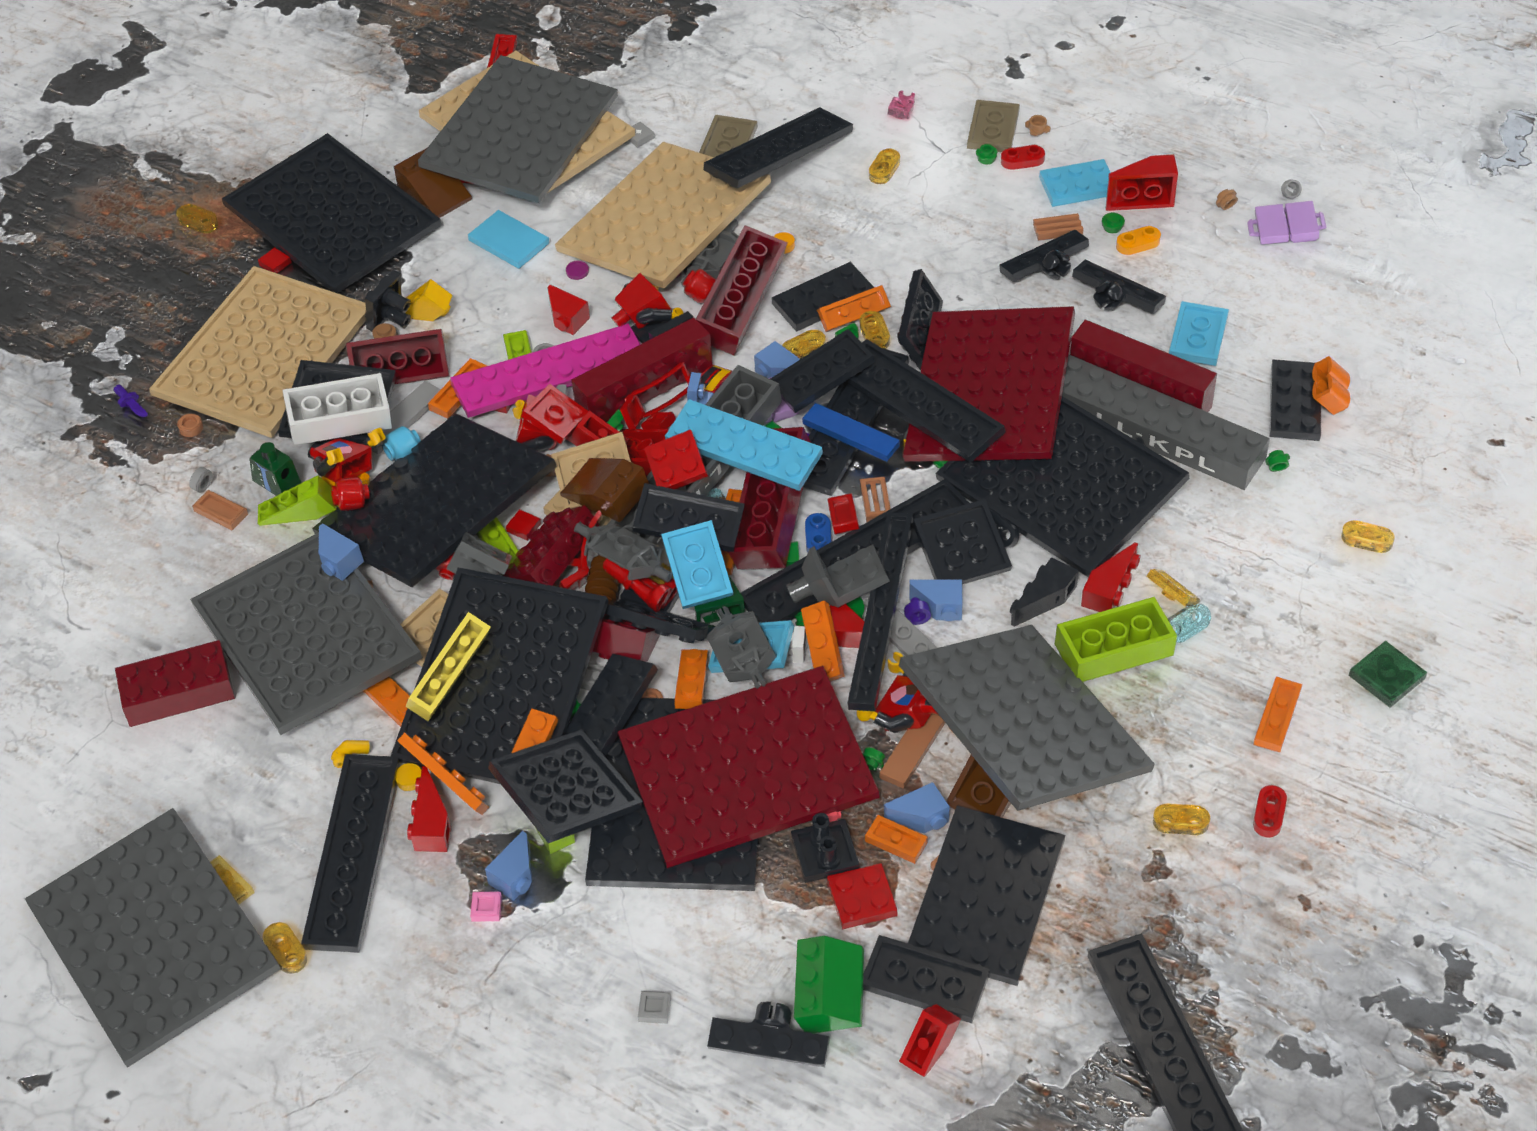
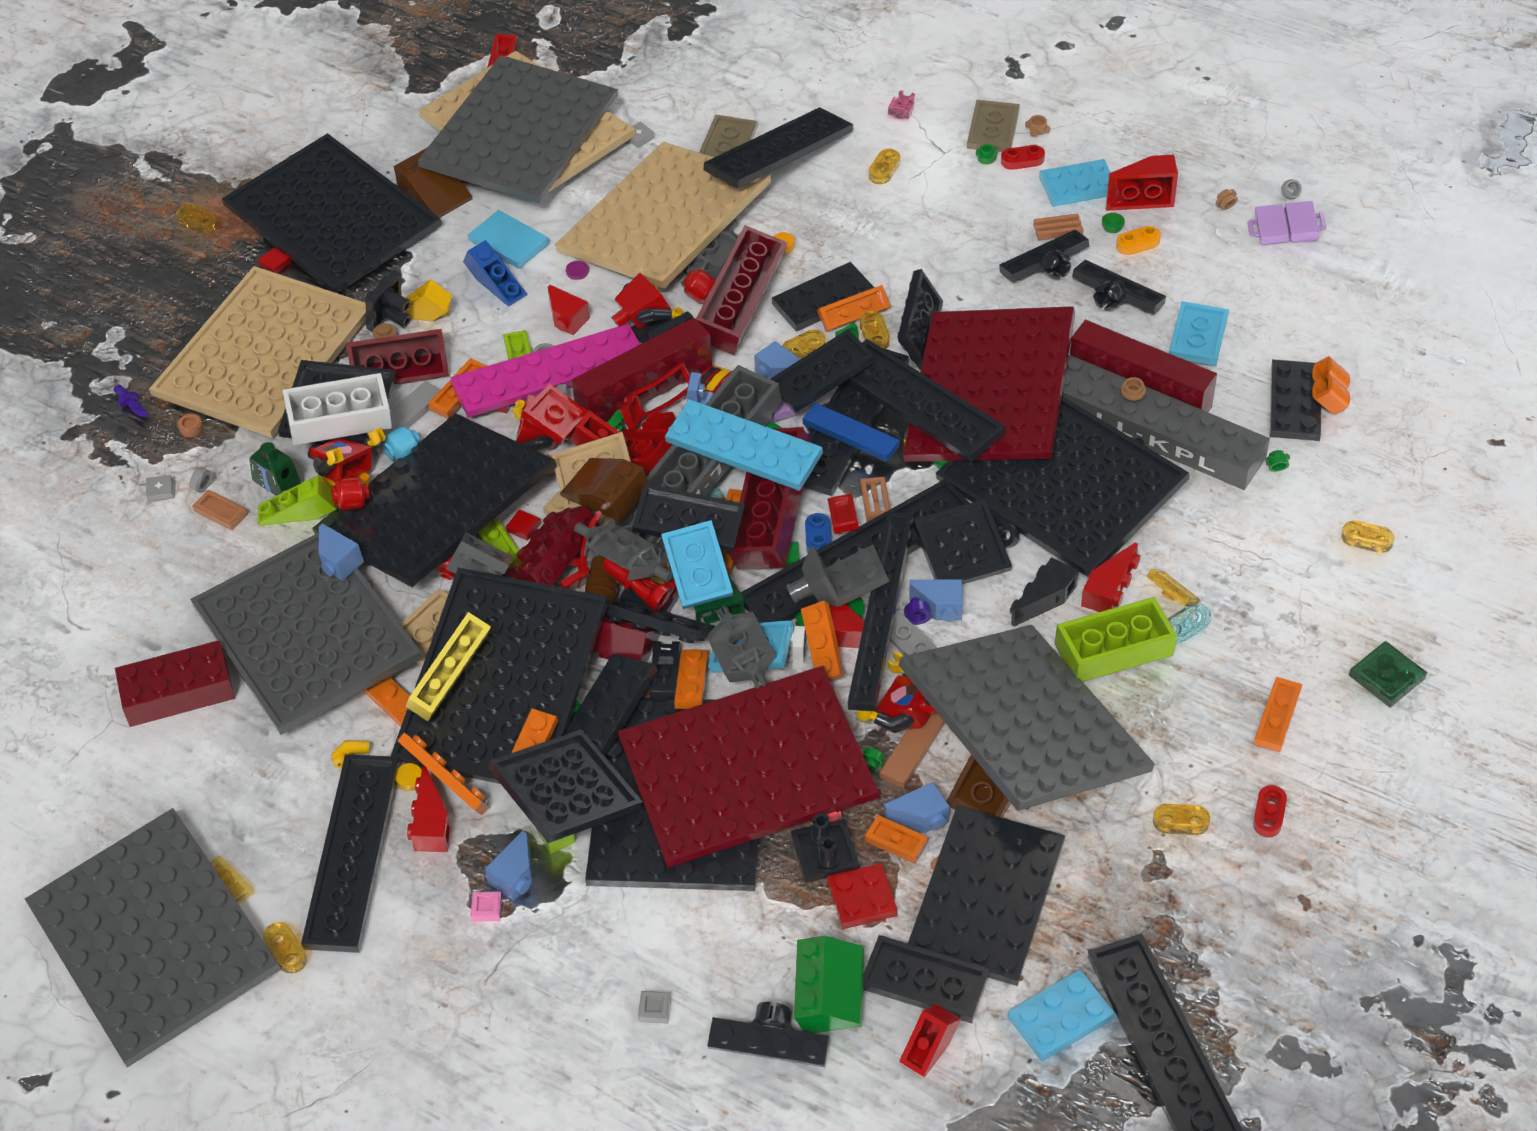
red plate [644,429,708,489] -> none
none -> light grey tile [146,474,173,502]
none -> blue slope [463,240,527,307]
none -> black plate [649,641,681,699]
none -> medium azure plate [1007,970,1115,1062]
none -> medium nougat plate [1121,377,1146,401]

